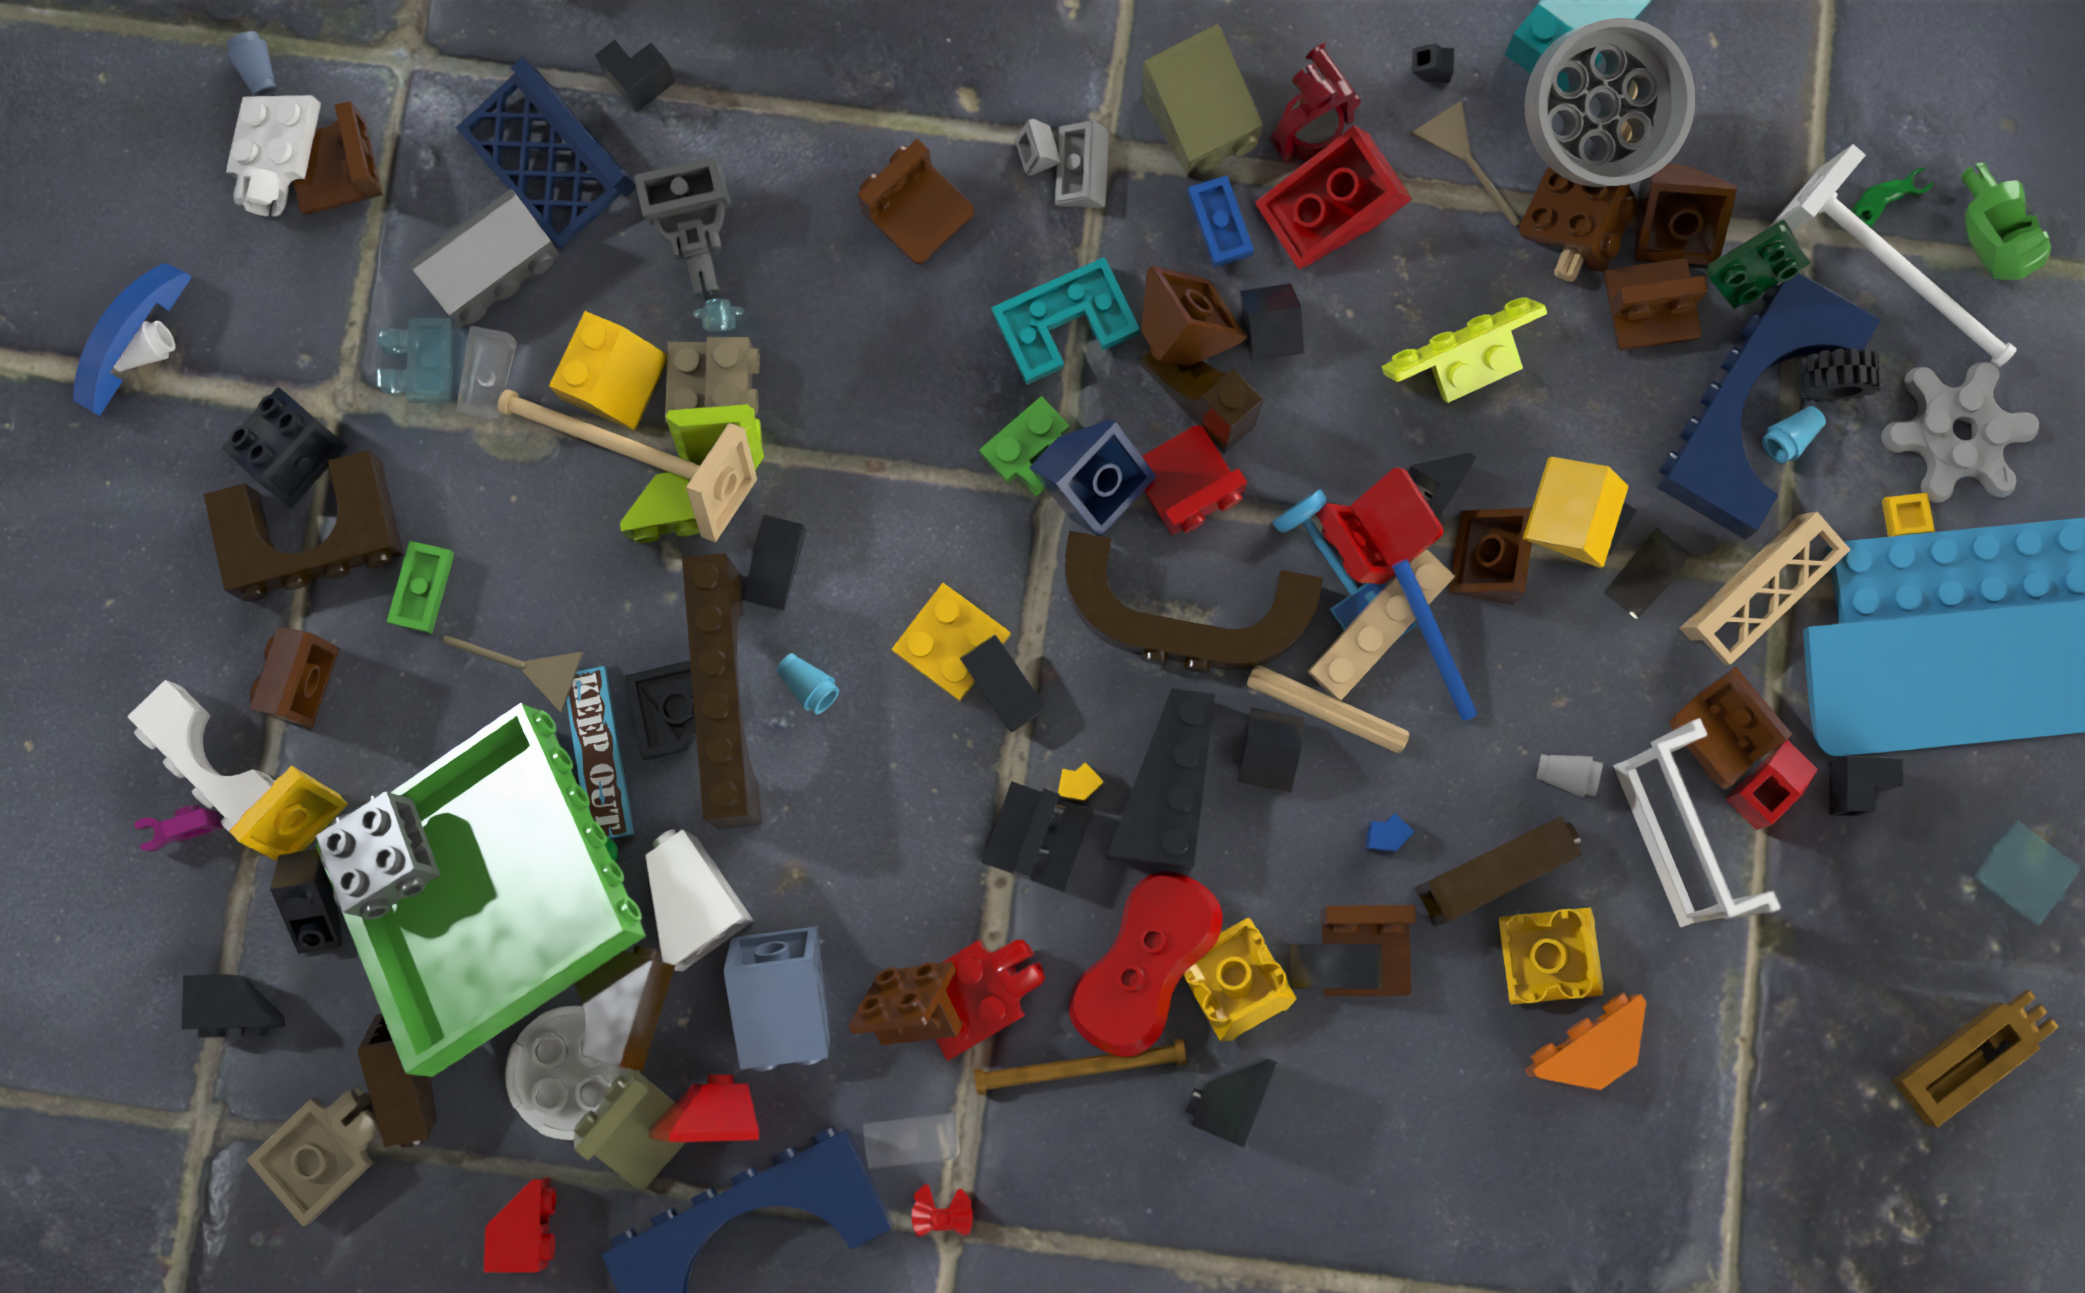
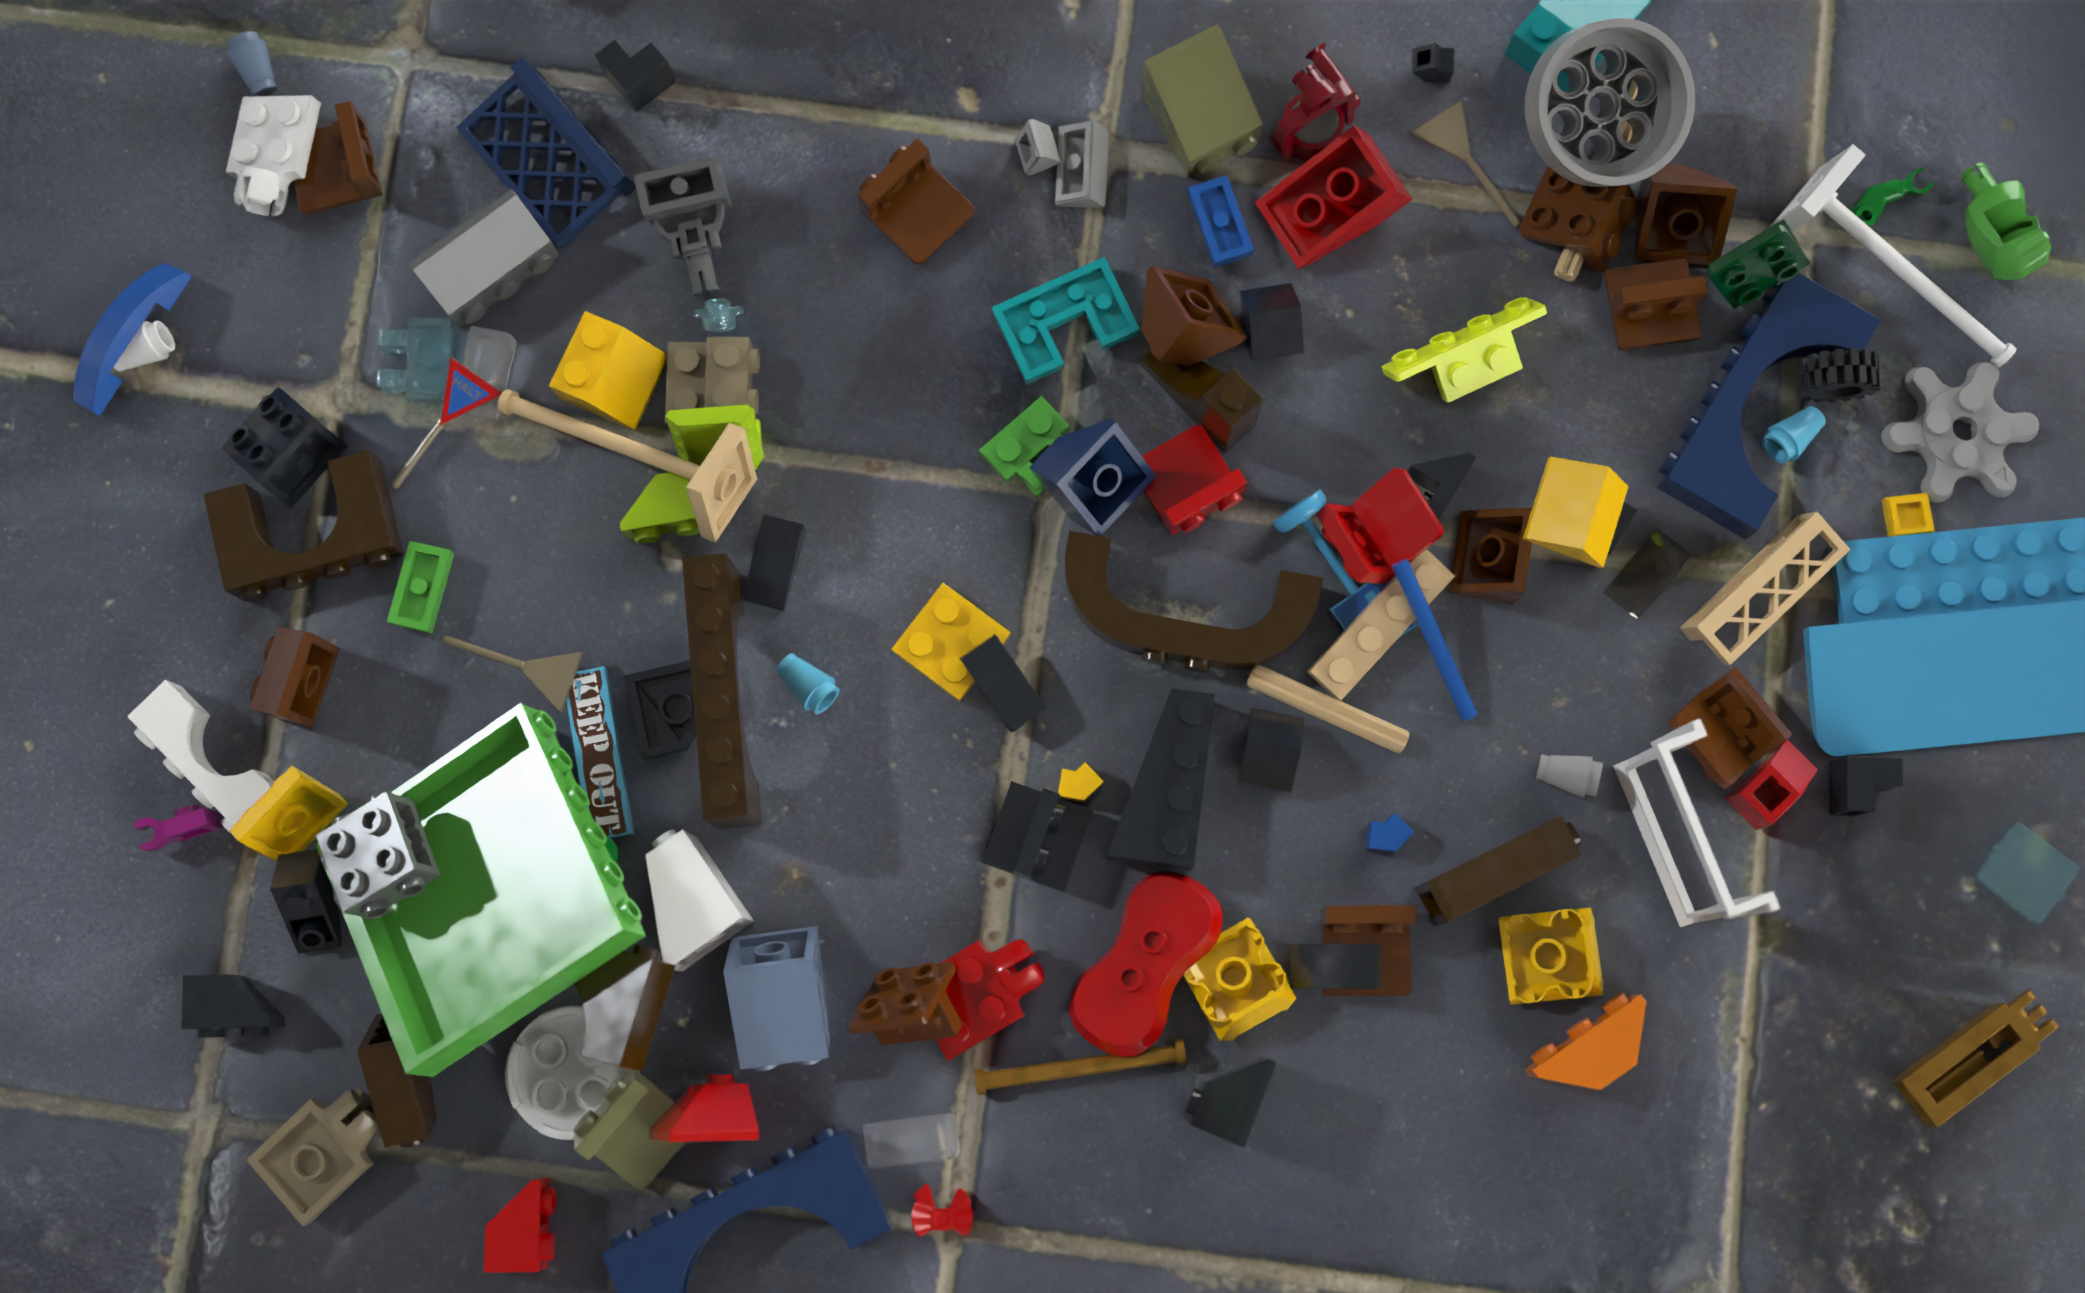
none -> piece [391,357,502,489]

